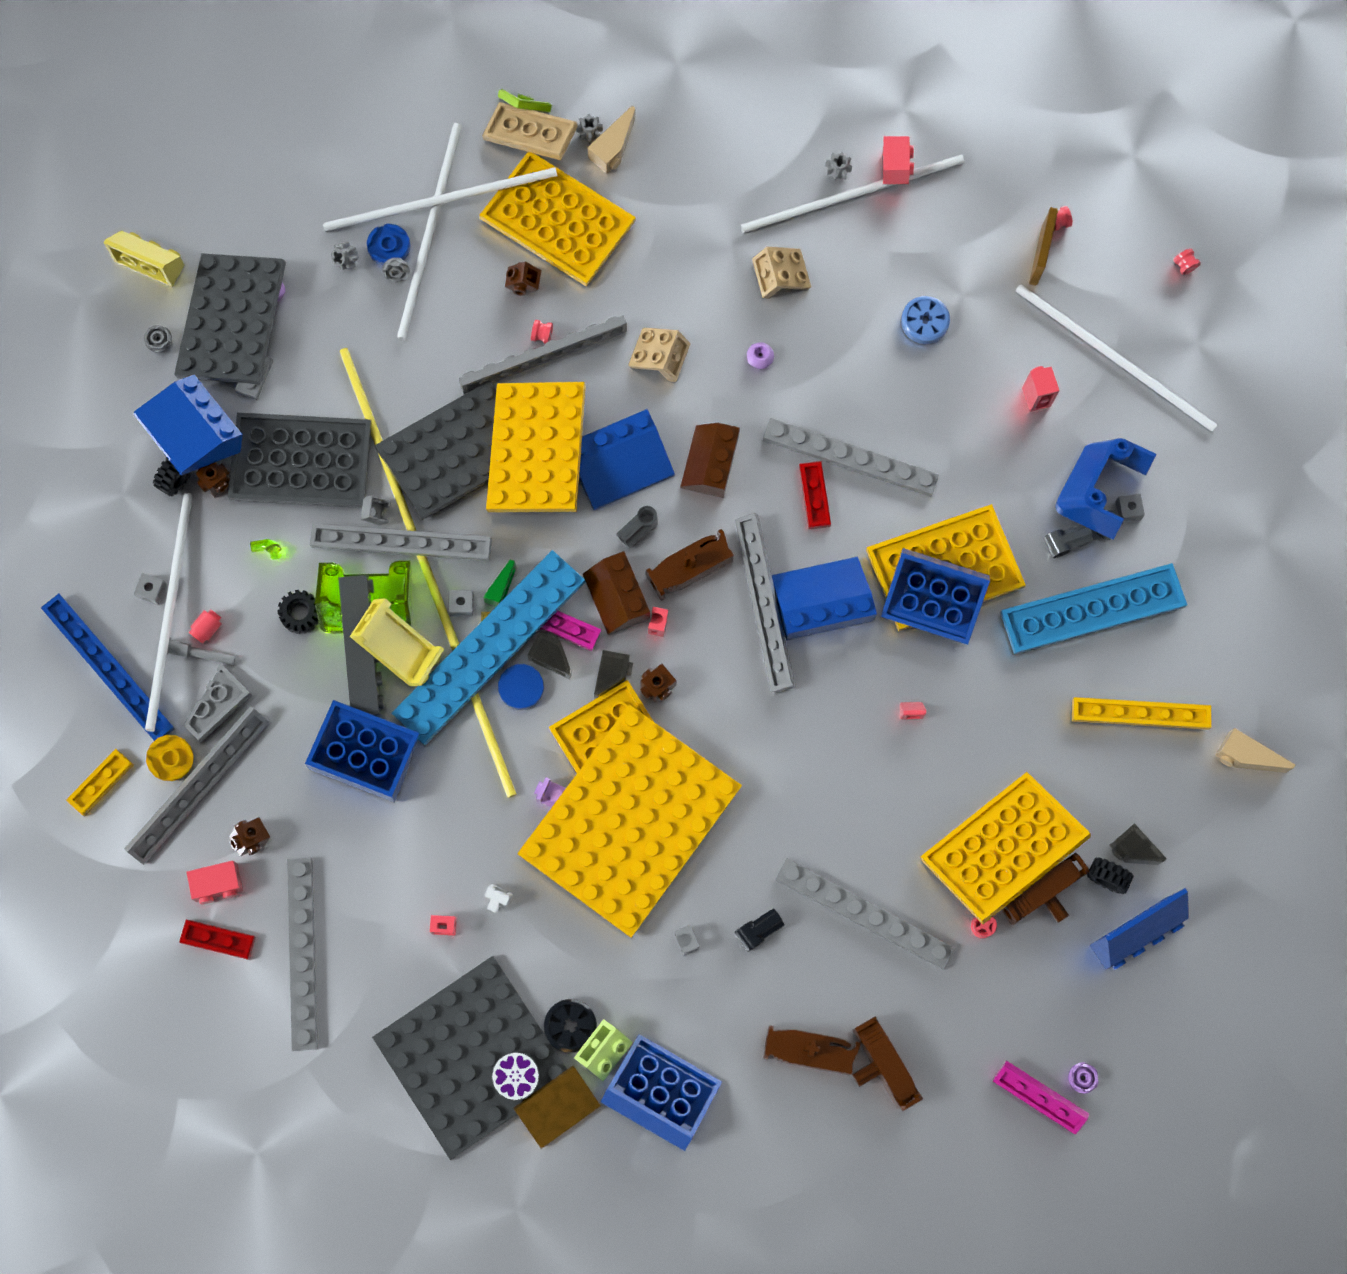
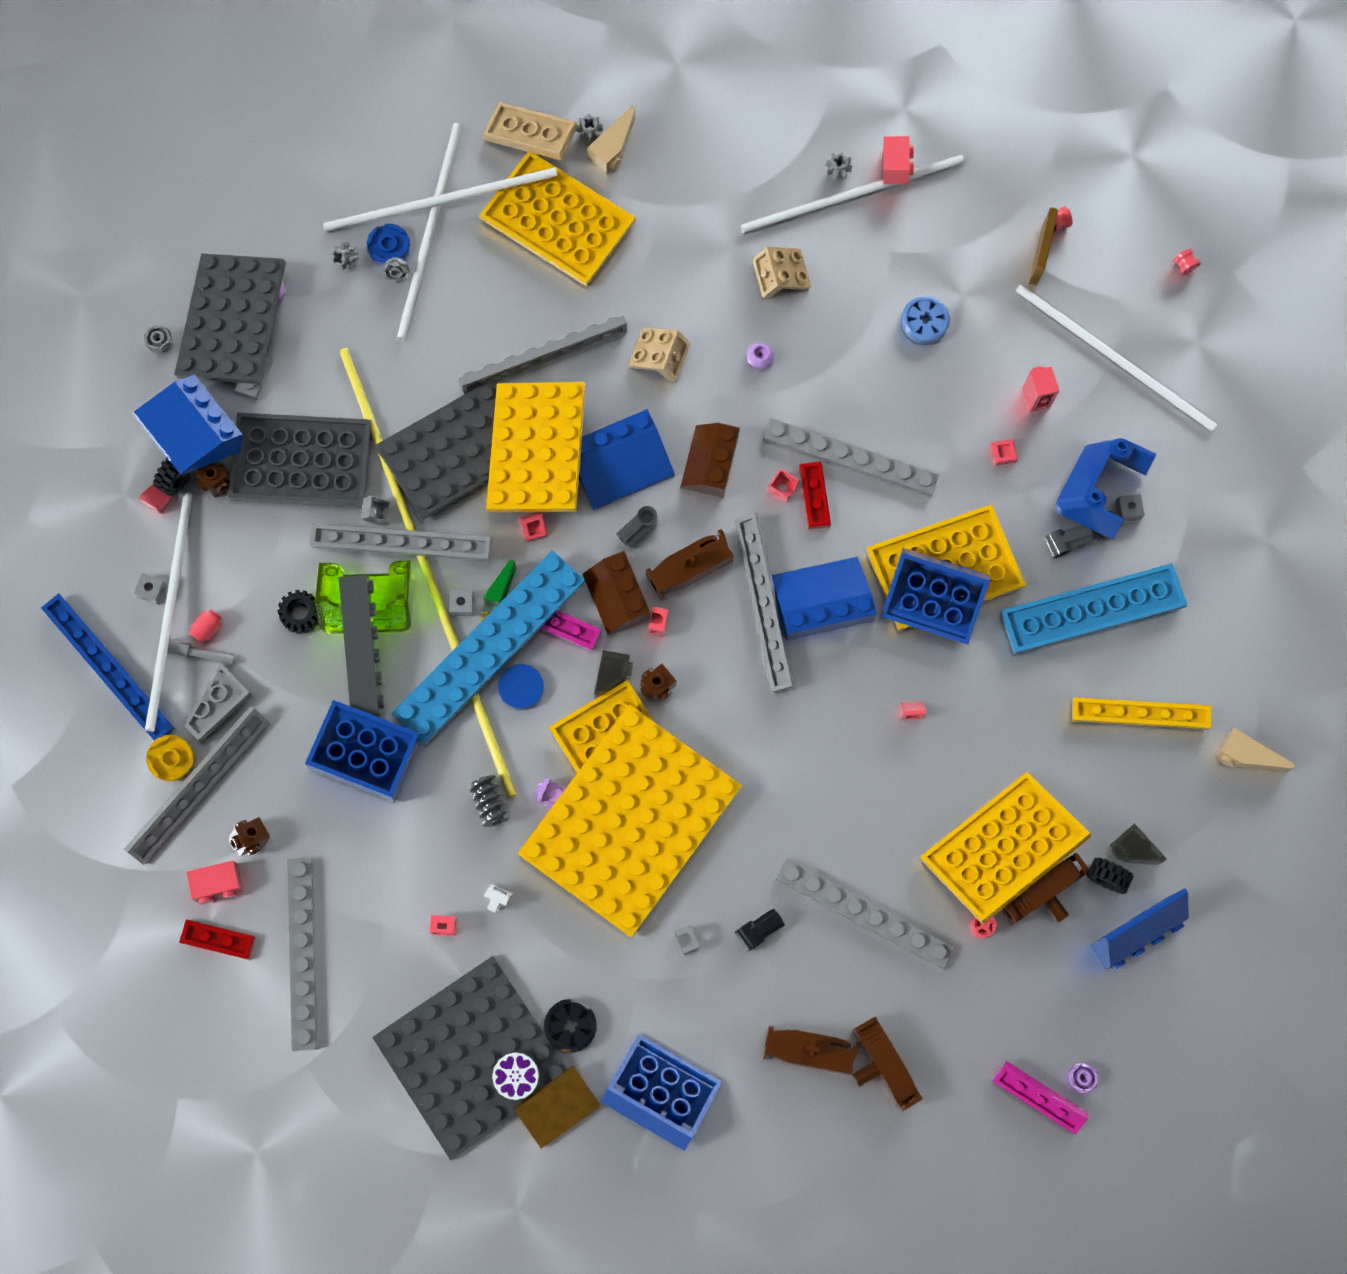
yellow tile [66,749,134,817] -> none
light yellow slope [104,230,185,287] -> none
clear neon green arm [250,539,282,560] -> none
light yellow panel [350,598,444,686] -> none
lime tile [498,89,552,112] -> none
reddish brown brick [505,261,542,296] -> none
clear smoke slope [527,631,572,680] -> none
coral wheel [531,320,553,344] -> none
yellowish green brick [574,1019,633,1081] -> none
none -> coral slope [138,483,171,513]
none -> dark grey piece [469,775,509,827]
none -> coral slope [519,512,548,541]
none -> coral piece [768,468,799,503]
none -> coral tile [990,439,1018,466]

